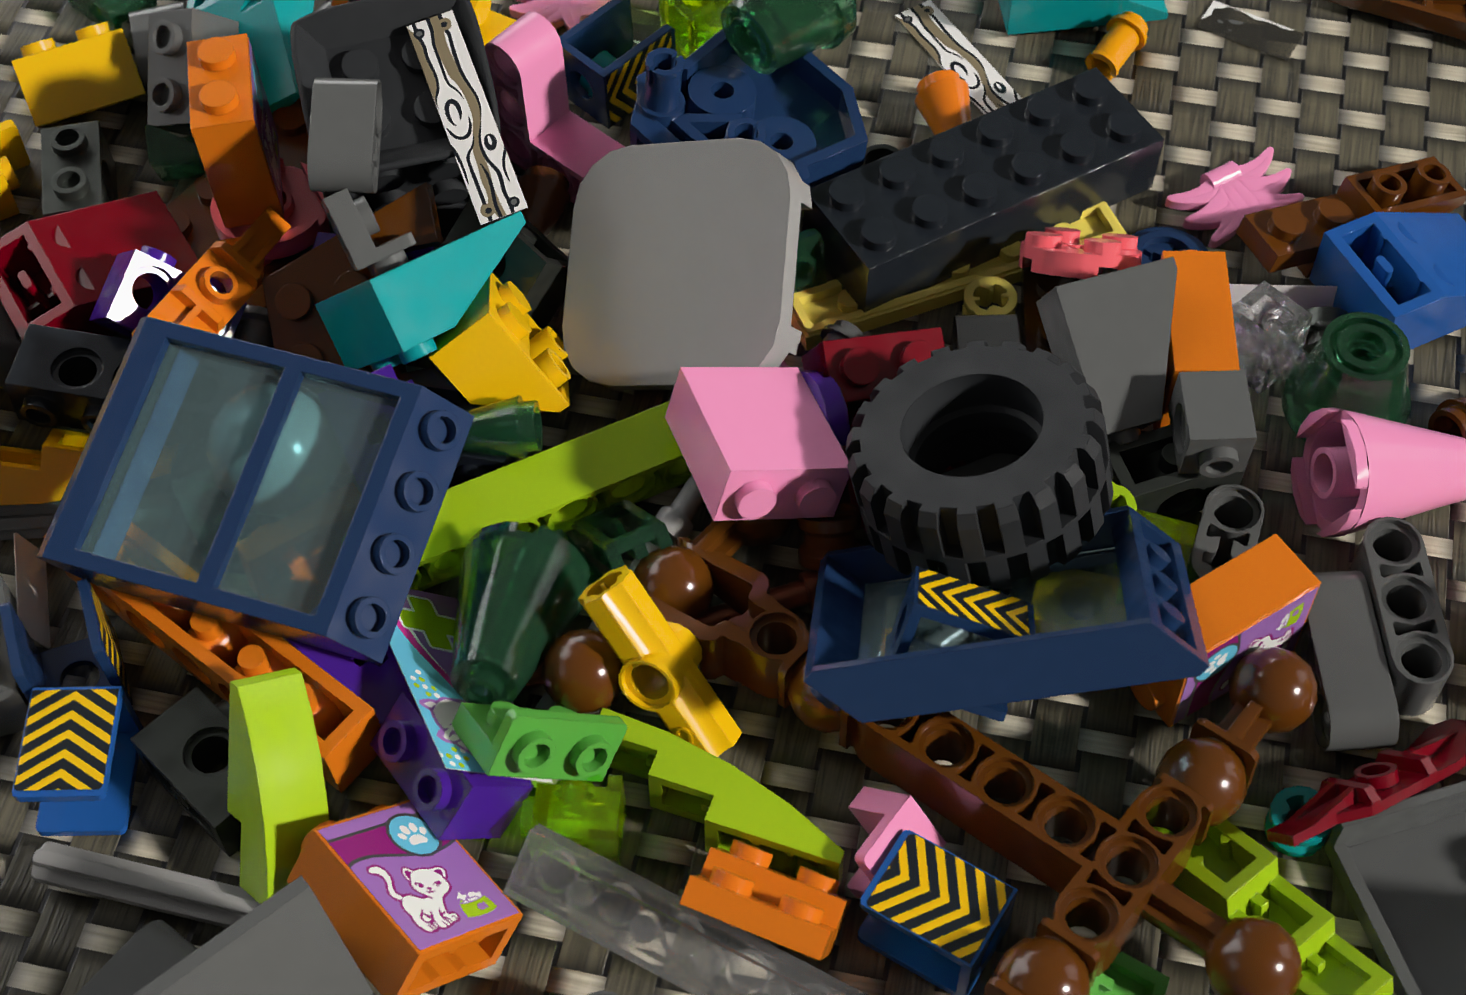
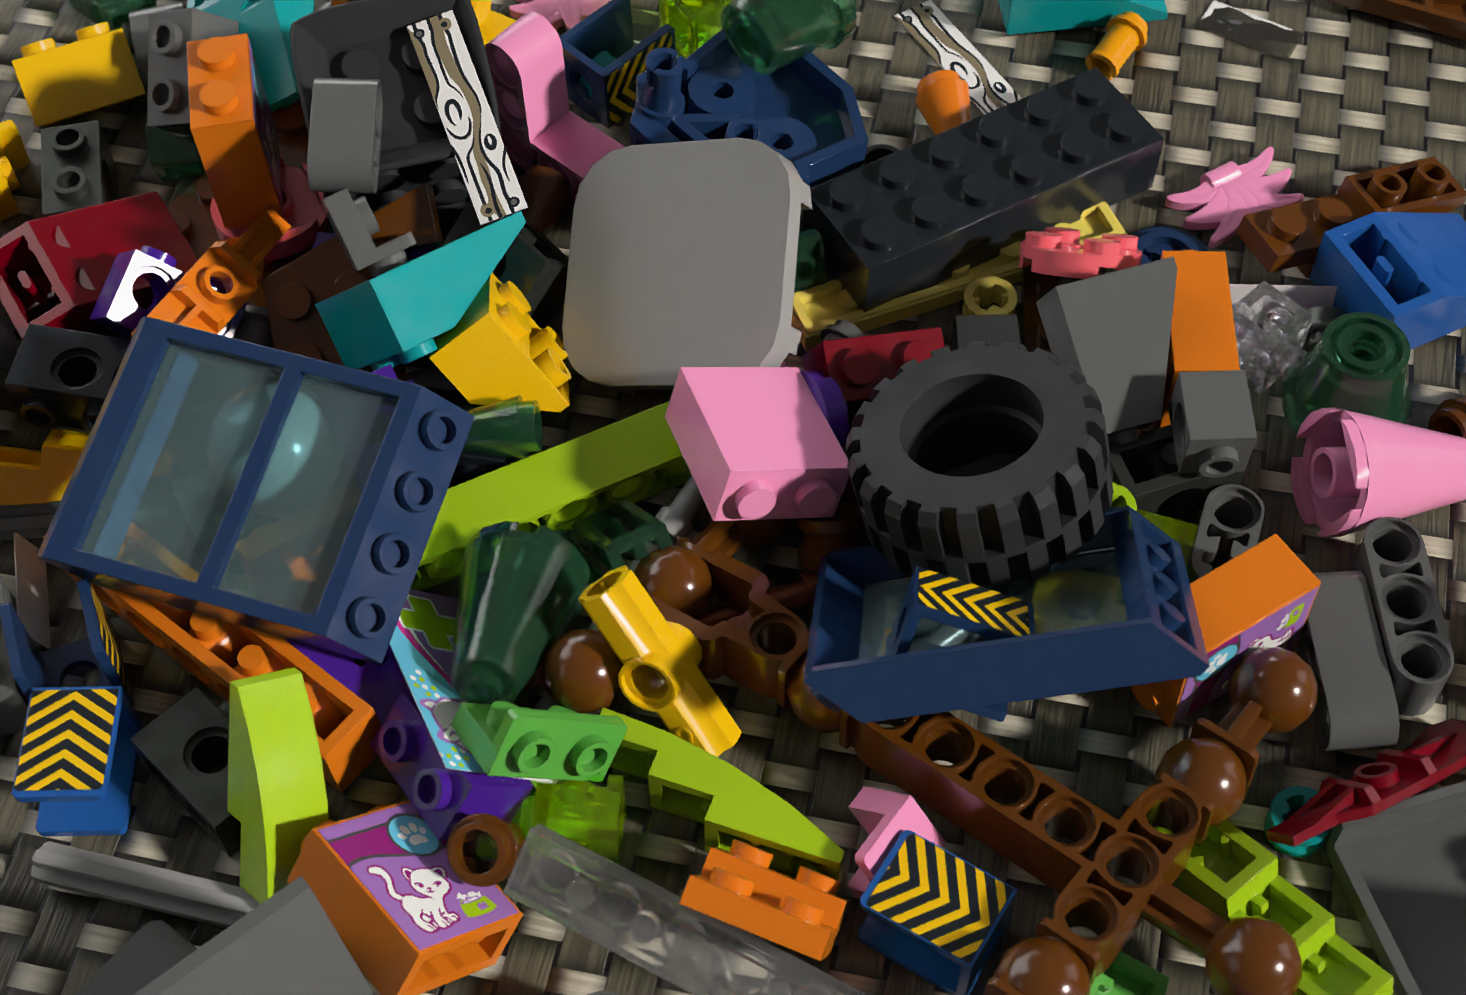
none -> reddish brown cone [446,813,525,887]

